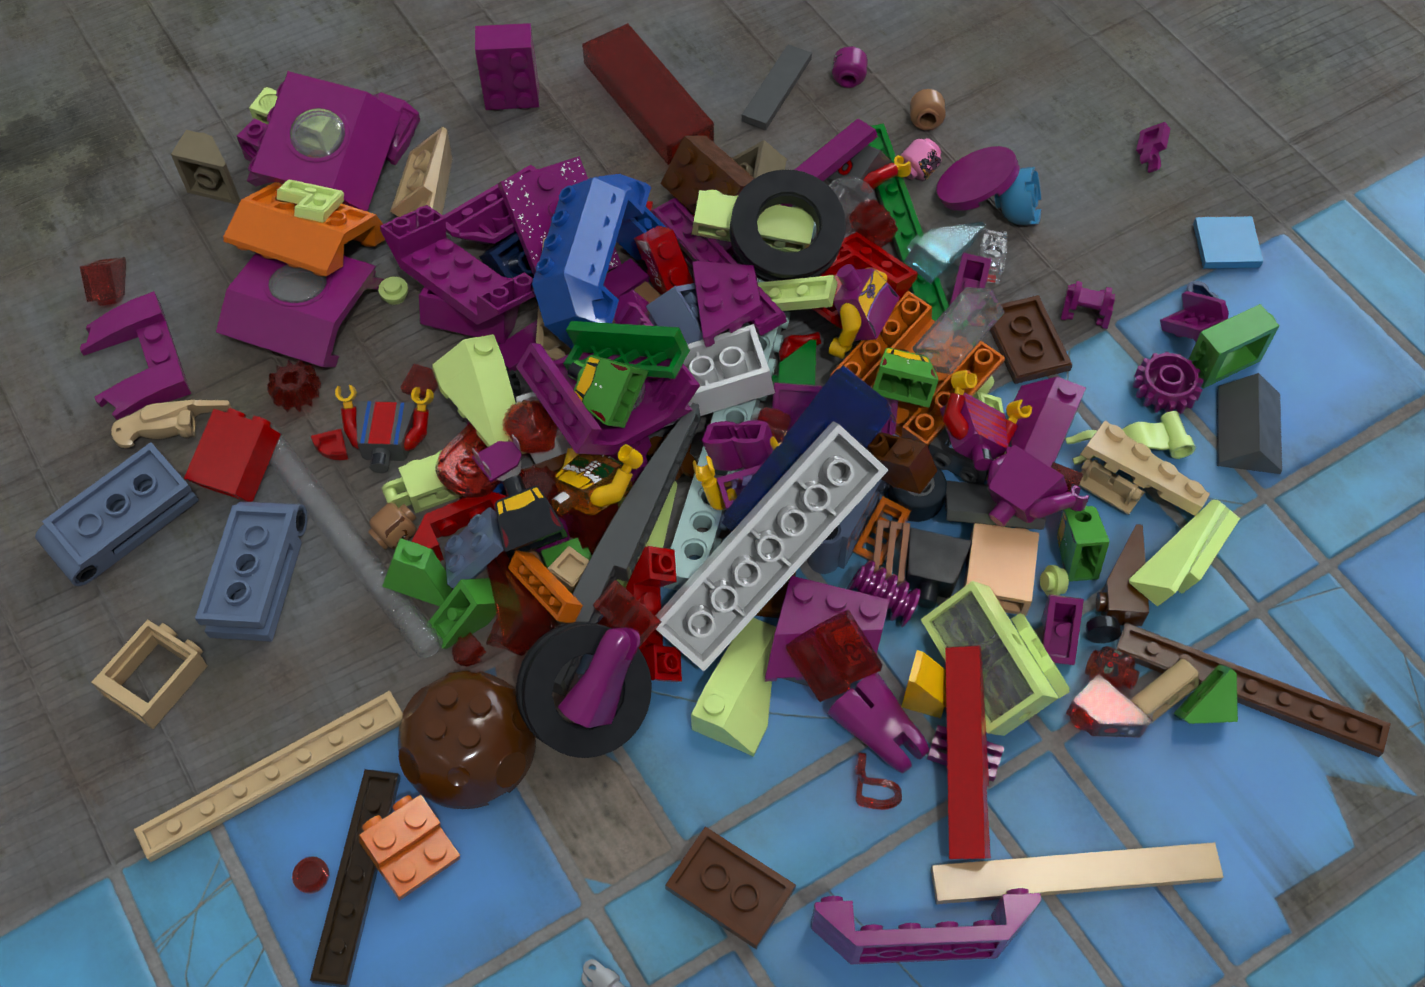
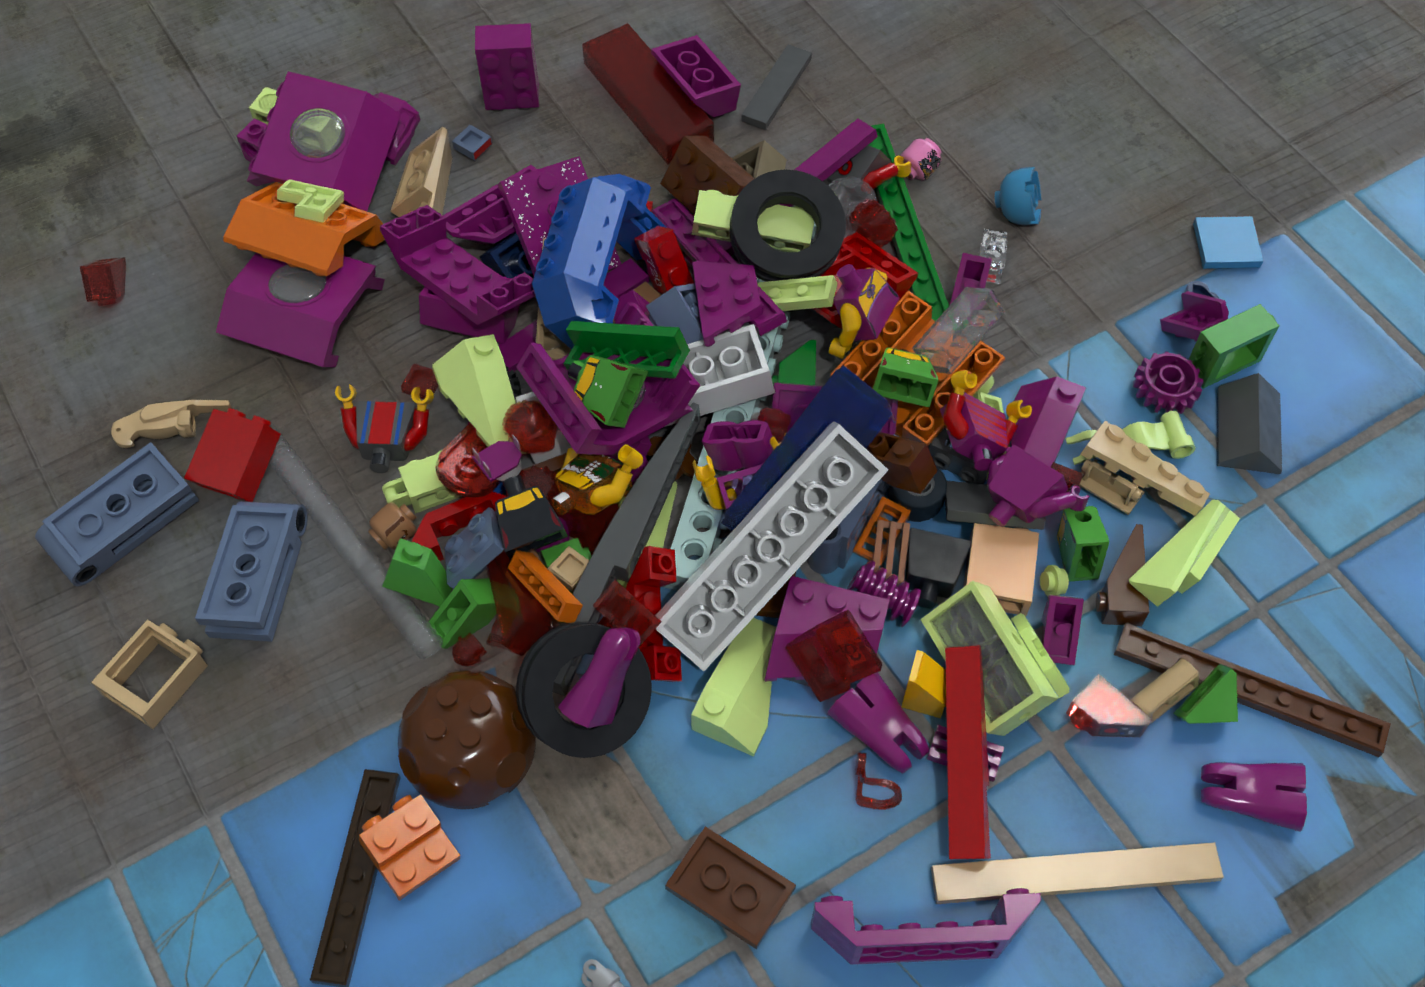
magenta wedge [80,291,191,420] -> none
tan tile [134,691,403,862] -> none
dark tan slope [171,130,241,205] -> none
clear red gear [267,360,321,412] -> none
clear red plate [292,857,330,894] -> none
red tile [311,429,349,460] -> none
yellowish green plate [378,277,408,305] -> none
red animal [779,332,821,362] -> none
magenta head [832,46,868,88] -> none
clear light blue slope [904,222,986,284] -> none
medium nougat head [910,89,946,130] -> none
magenta tile [936,146,1020,211] -> none
reddish brown tile [983,295,1073,384] -> none
magenta piece [1060,281,1115,329] -> none
clear red head [1085,646,1140,696] -> none
black tile [1086,616,1121,643] -> none
magenta plate [1136,122,1171,173] -> none
none -> sand blue plate [452,125,492,161]
none -> magenta slope [651,35,741,117]
none -> magenta piece [1201,762,1307,832]

